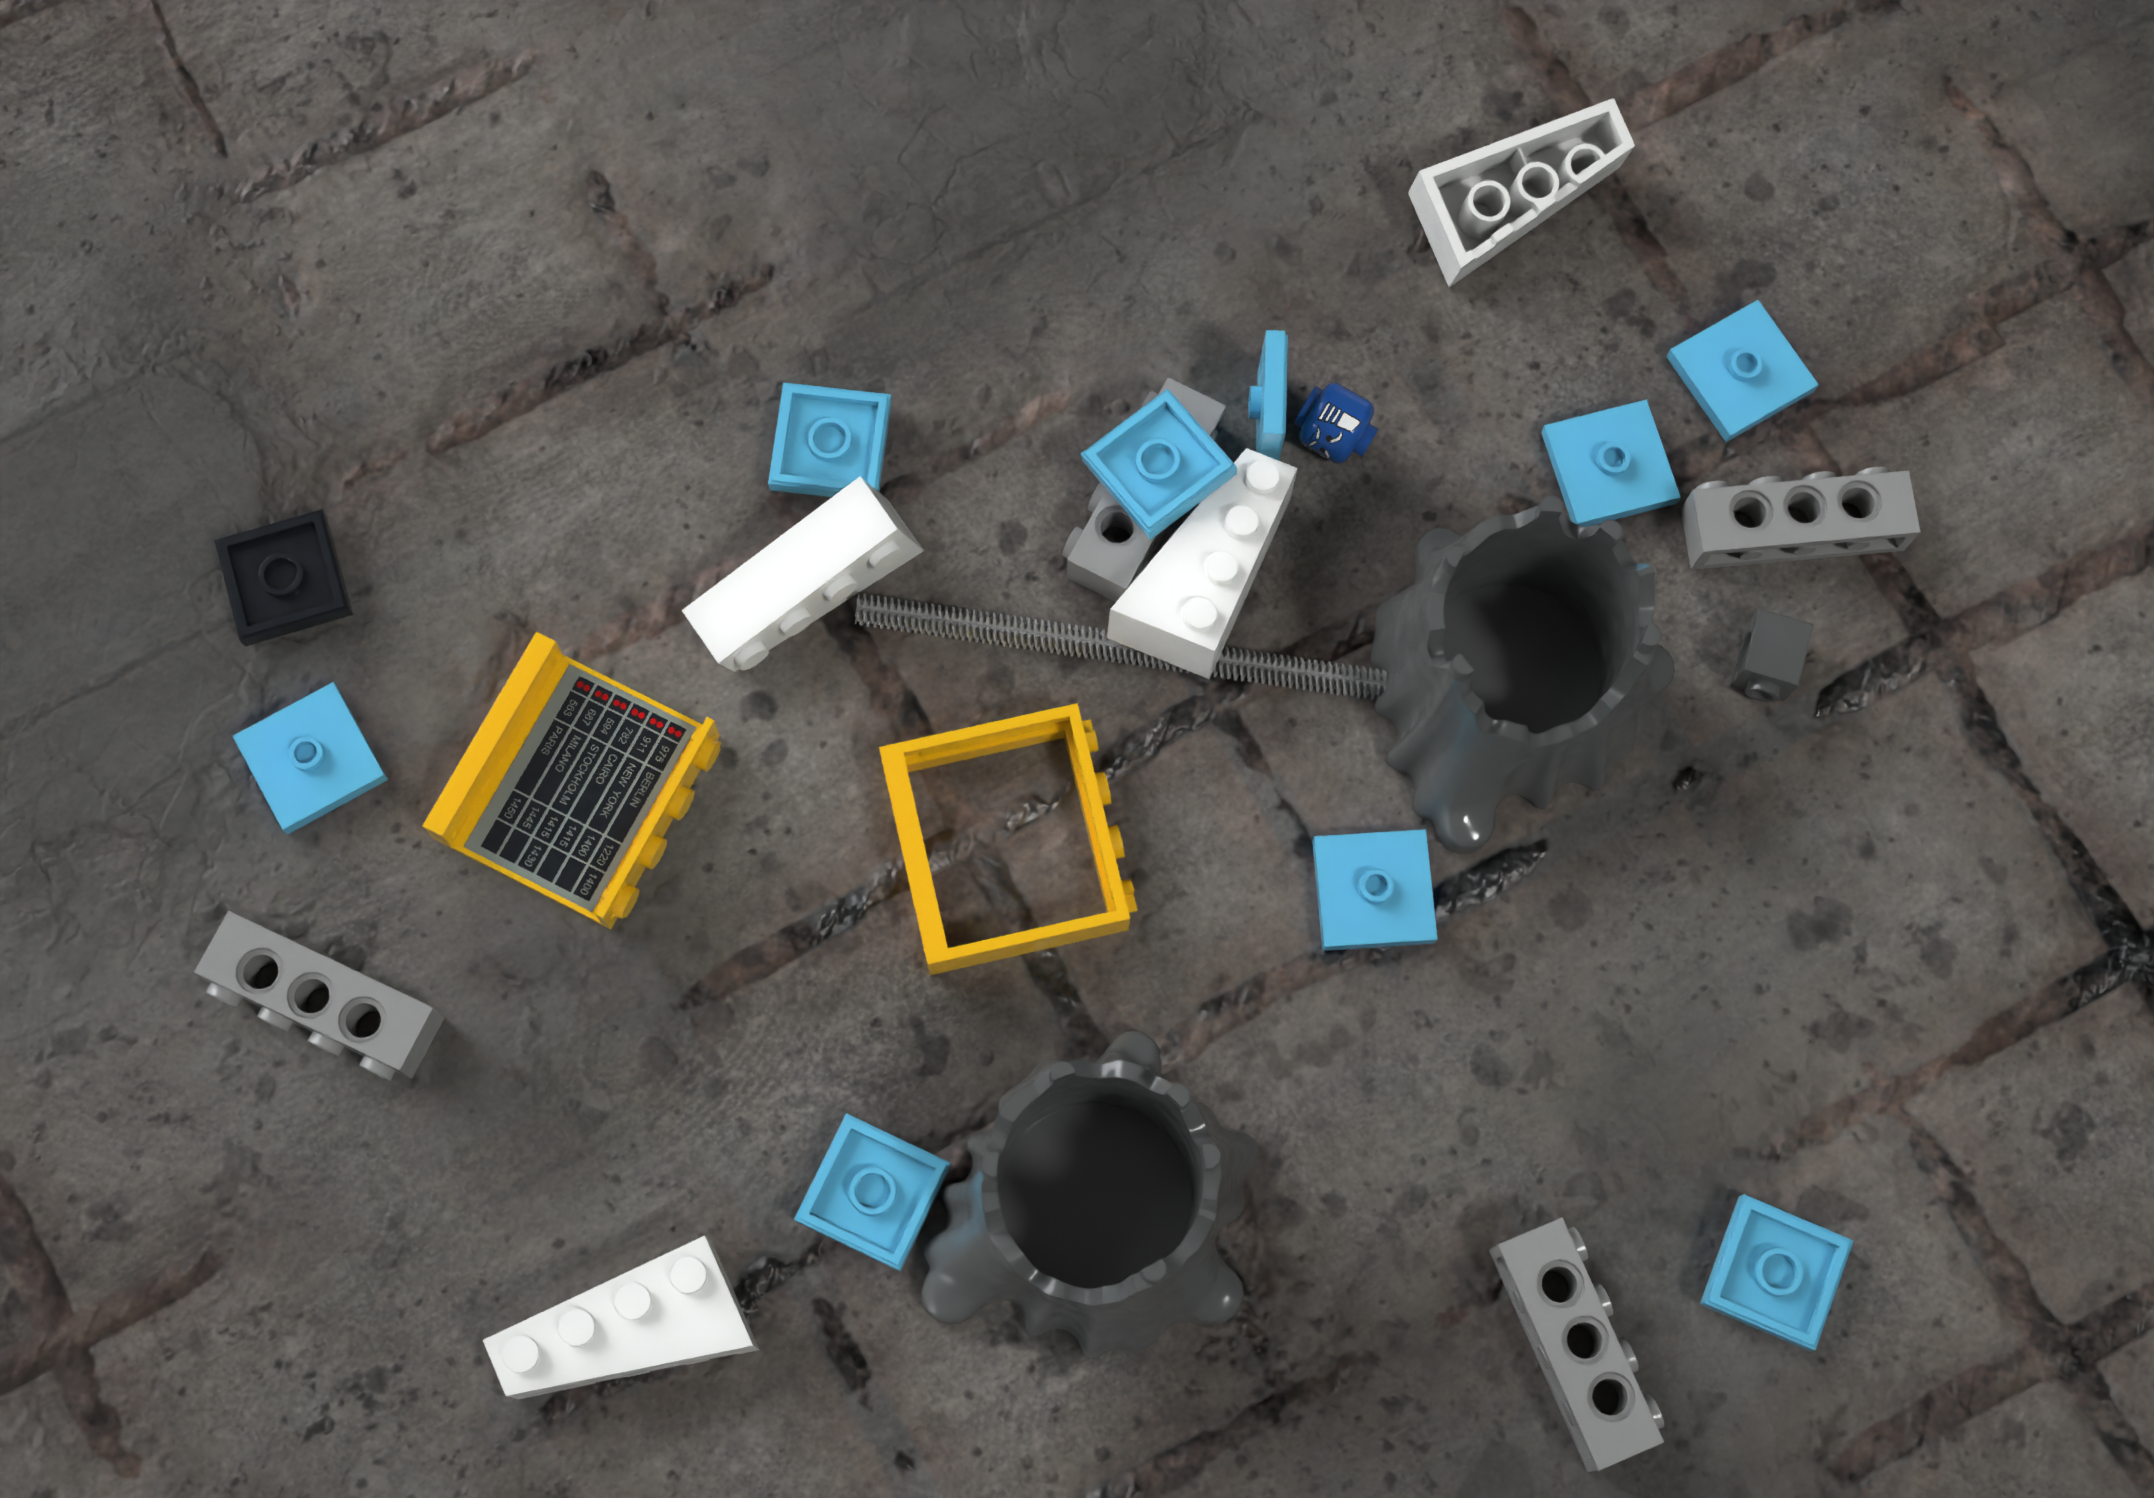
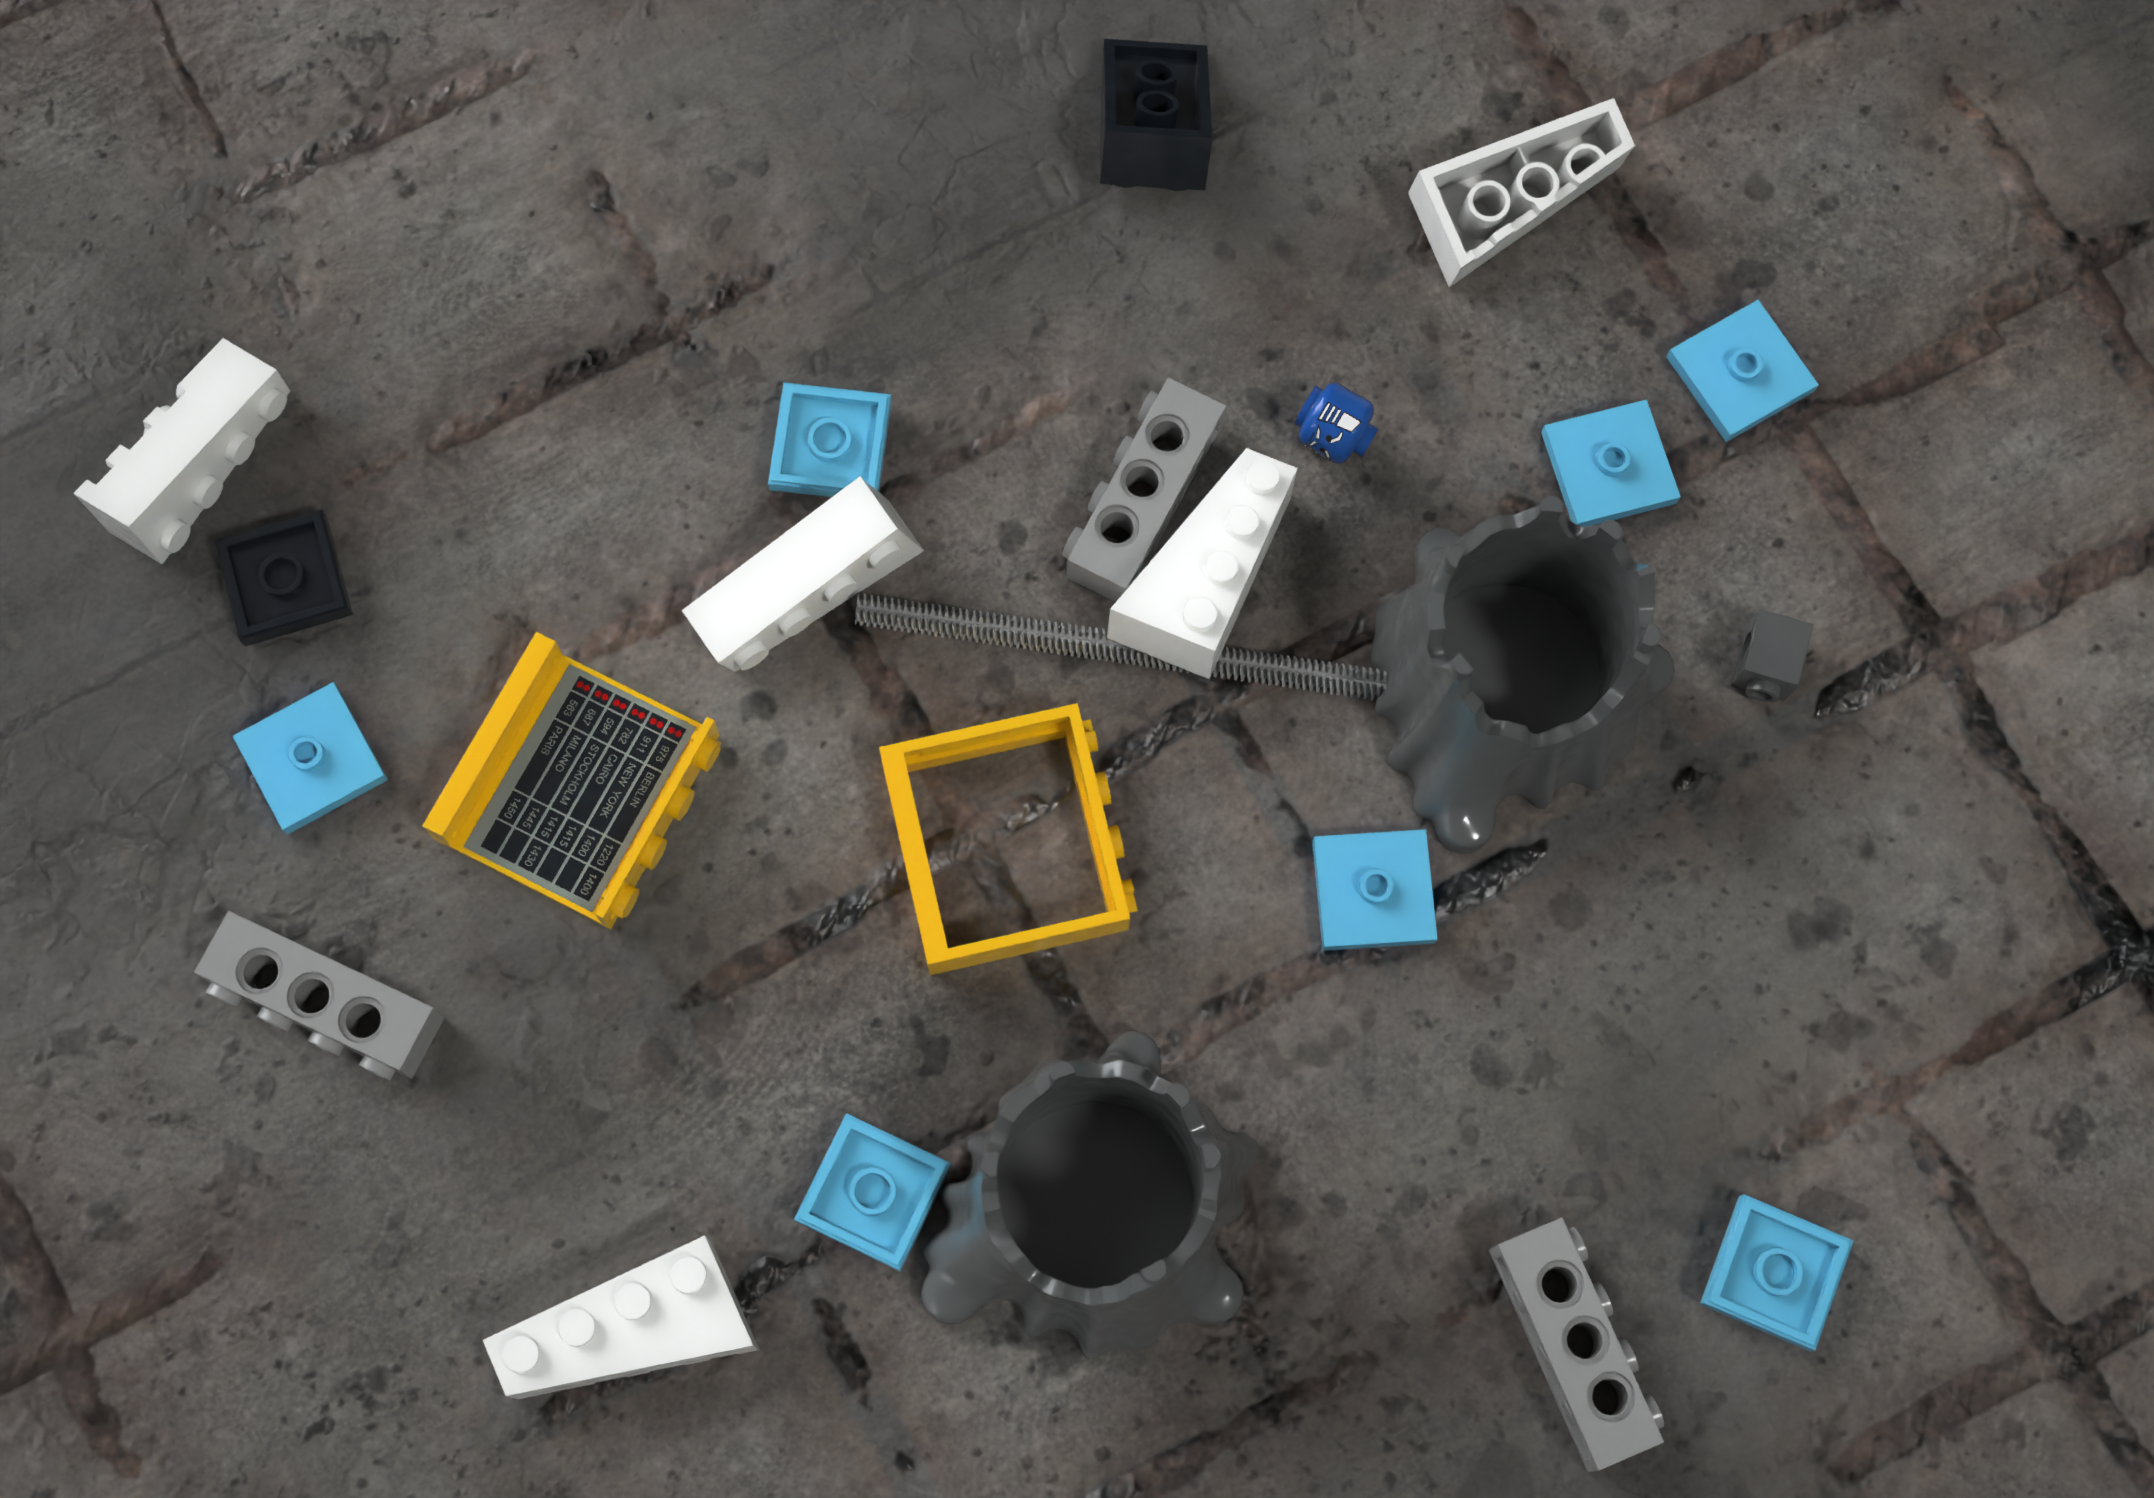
medium azure plate [1081,389,1237,540] -> none
medium azure plate [1248,330,1288,461] -> none
light grey brick [1681,467,1921,570] -> none
none -> white wedge [73,338,290,565]
none -> black slope [1100,39,1213,191]

